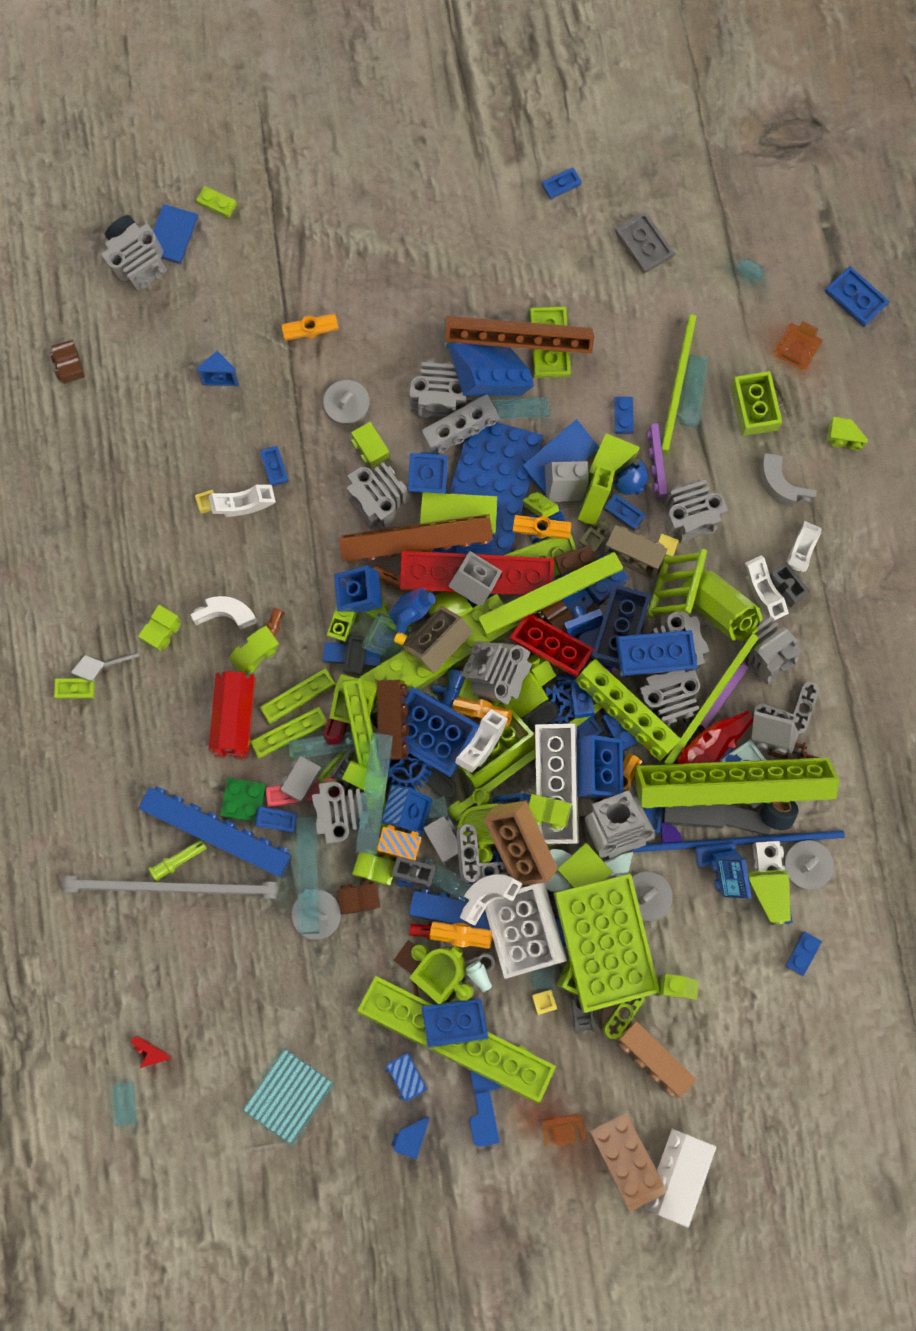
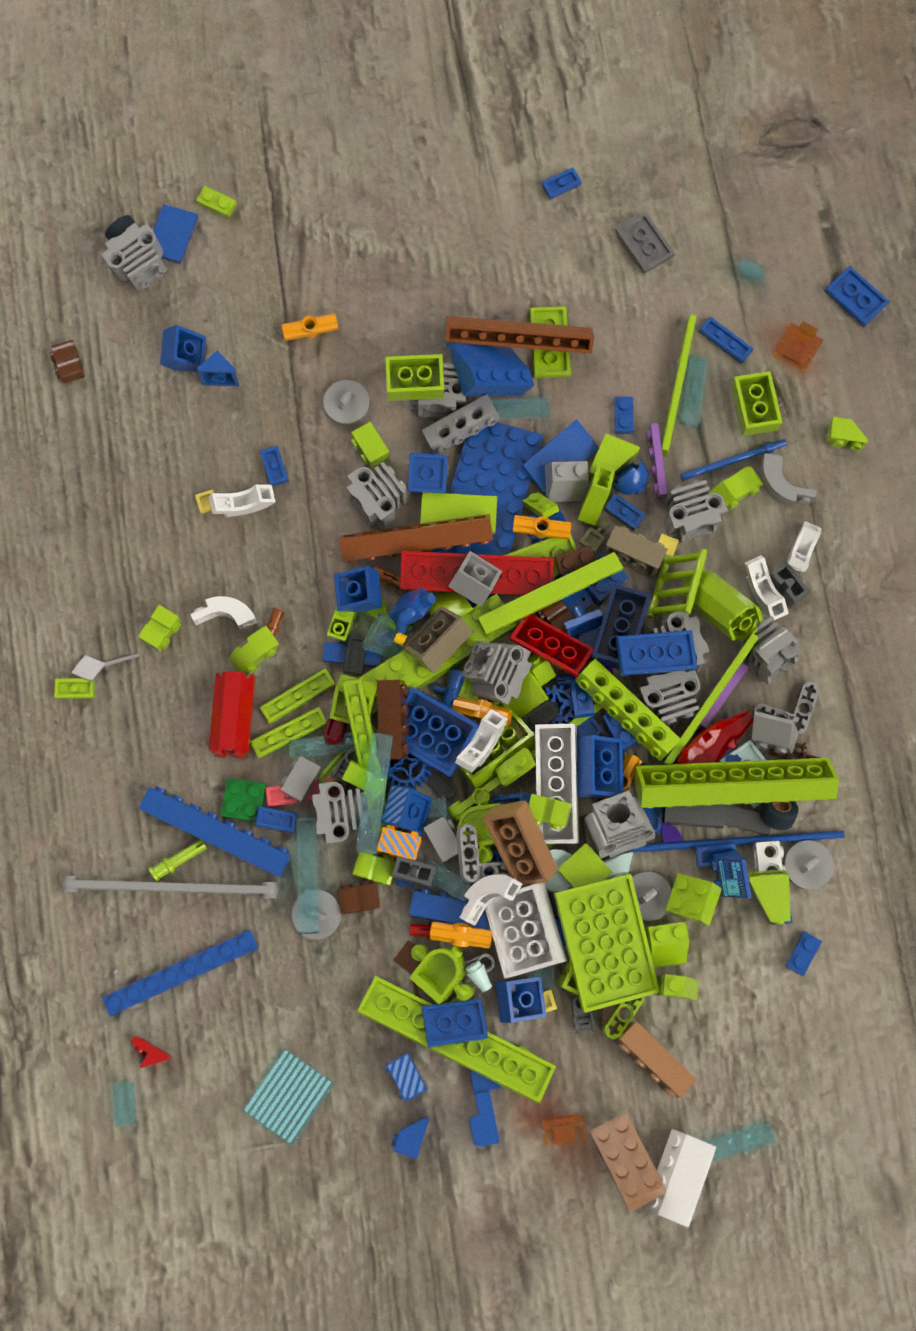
none -> blue plate [102,930,259,1016]
none -> blue slope [160,324,206,372]
none -> lime brick [385,354,444,401]
none -> lime plate [495,748,536,786]
none -> blue slope [495,976,547,1023]
none -> lime slope [645,922,690,968]
none -> lime brick [665,873,722,926]
none -> blue bar [680,439,787,481]
none -> blue tile [698,317,754,364]
none -> clear light blue tile [704,1122,776,1162]
none -> lime brick [709,466,764,510]

